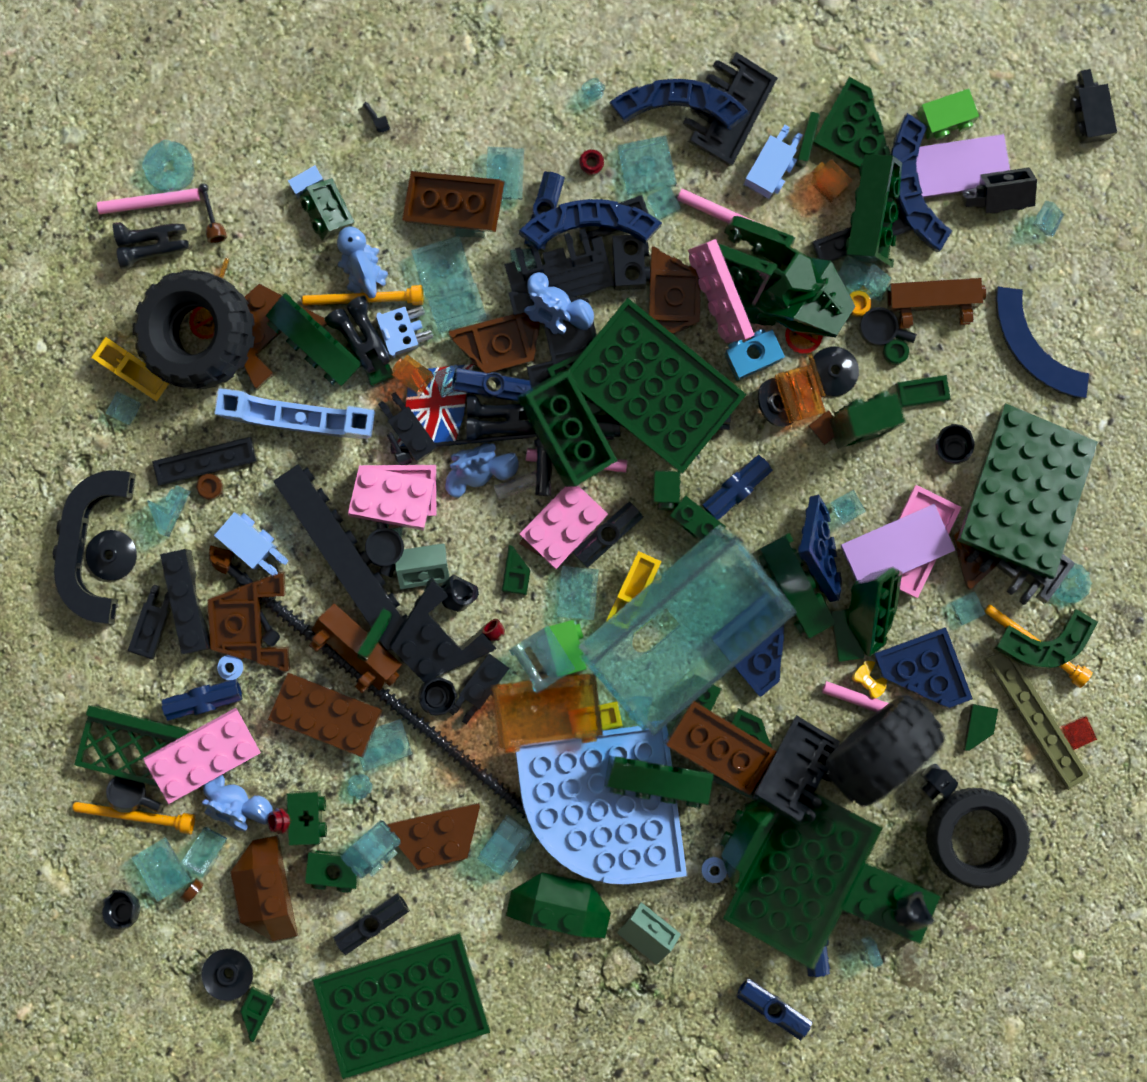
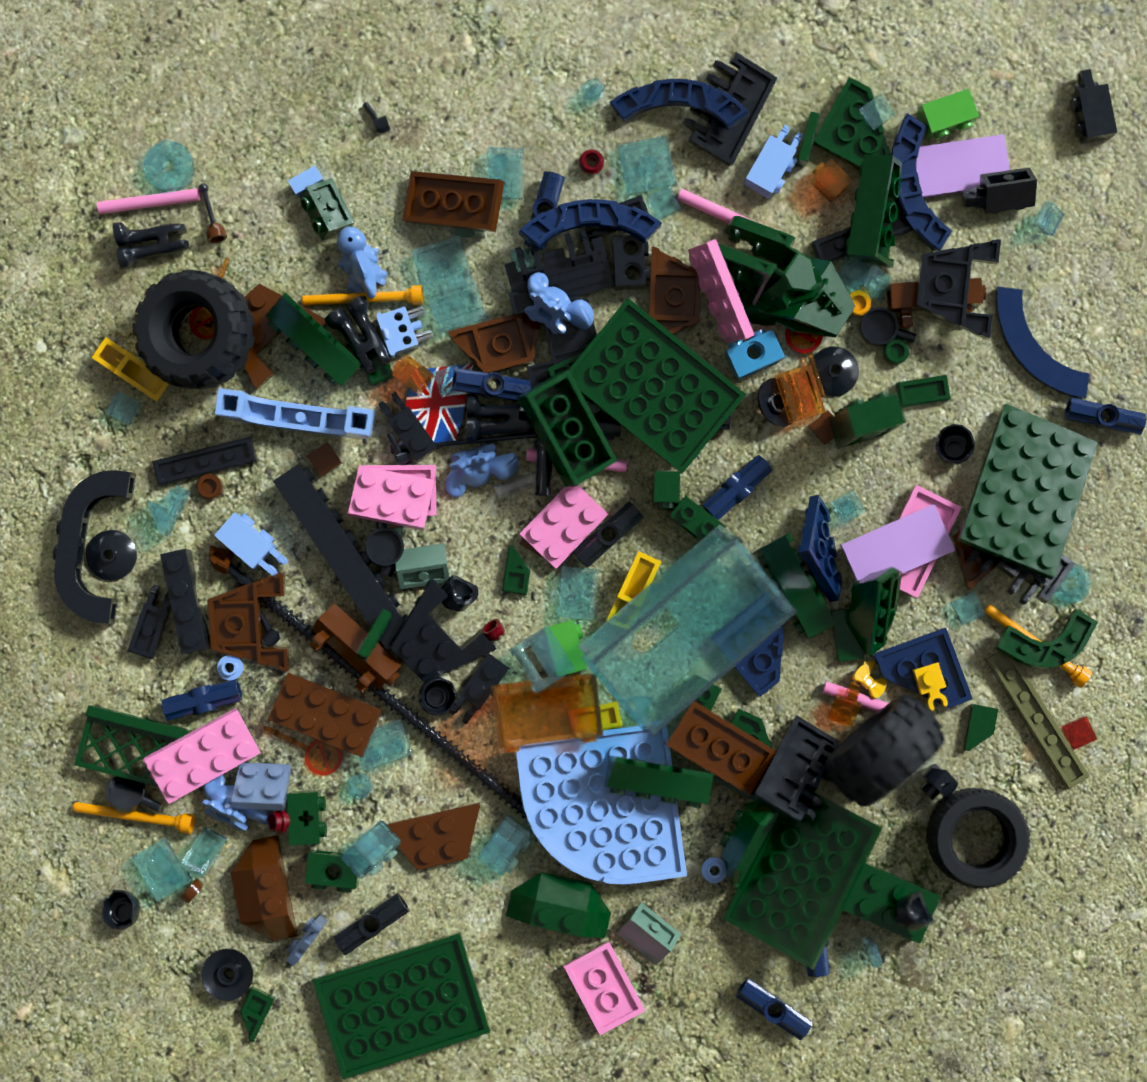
none -> sand blue plate [231,763,291,811]
none -> clear orange piece [263,726,343,776]
none -> sand blue wing [286,914,328,966]
none -> reddish brown tile [307,442,343,477]
none -> bright pink plate [564,941,645,1035]
none -> clear orange plate [827,681,861,727]
none -> clear light blue tile [859,94,895,130]
none -> yellow plate [912,662,948,710]
none -> black wing [915,239,1001,339]
none -> dark blue piece [1064,397,1147,436]

